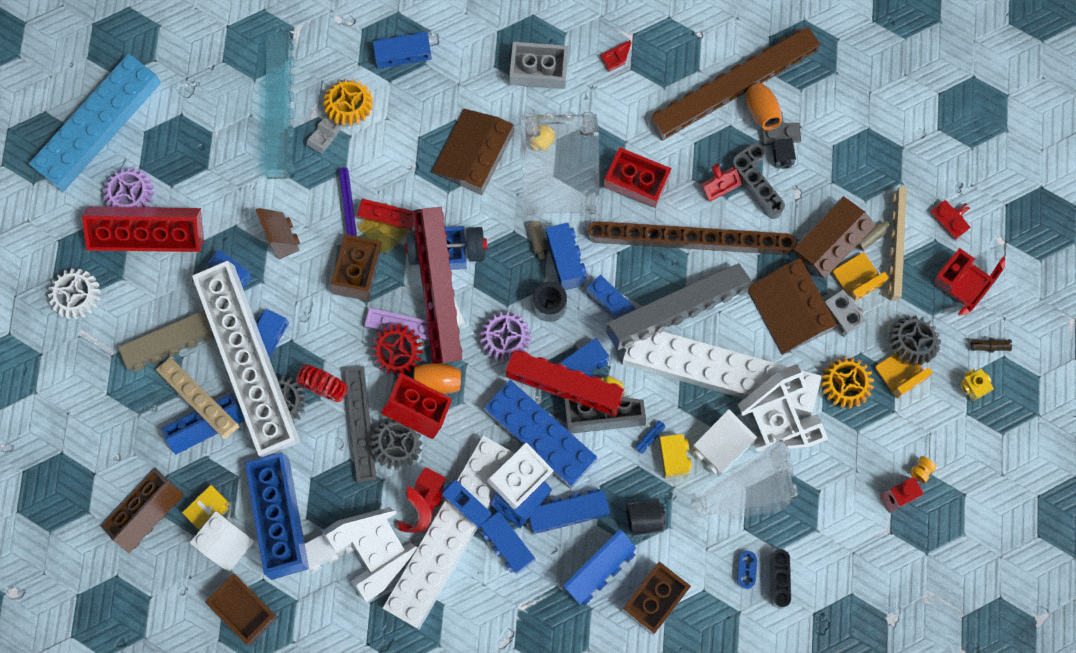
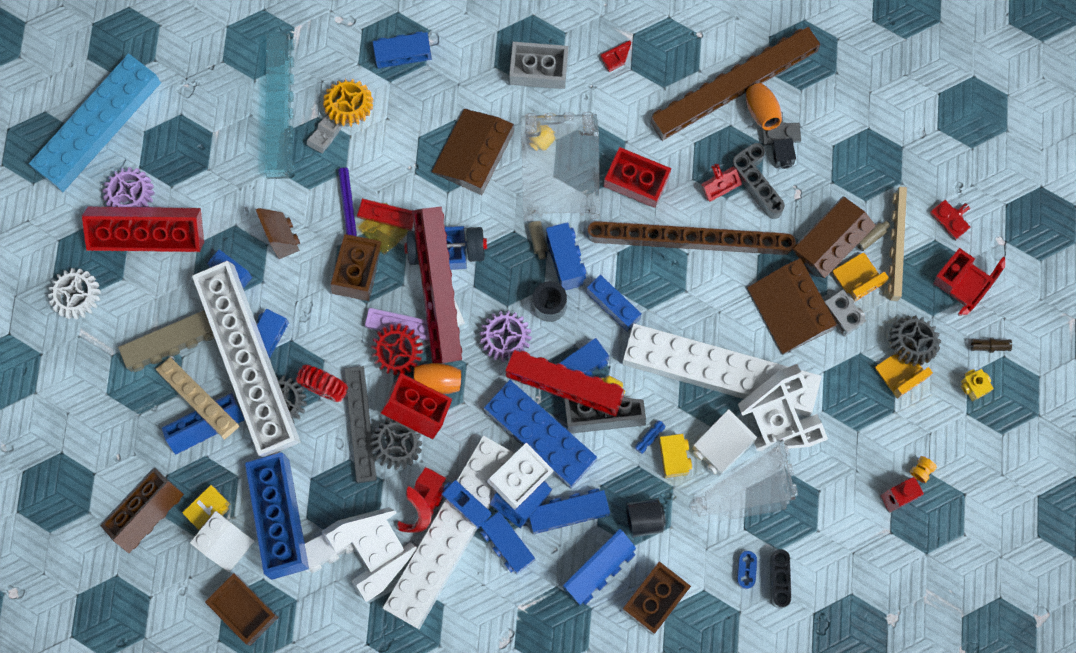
dark grey brick [606,263,751,350] -> none
light orange gear [821,356,874,409] -> none

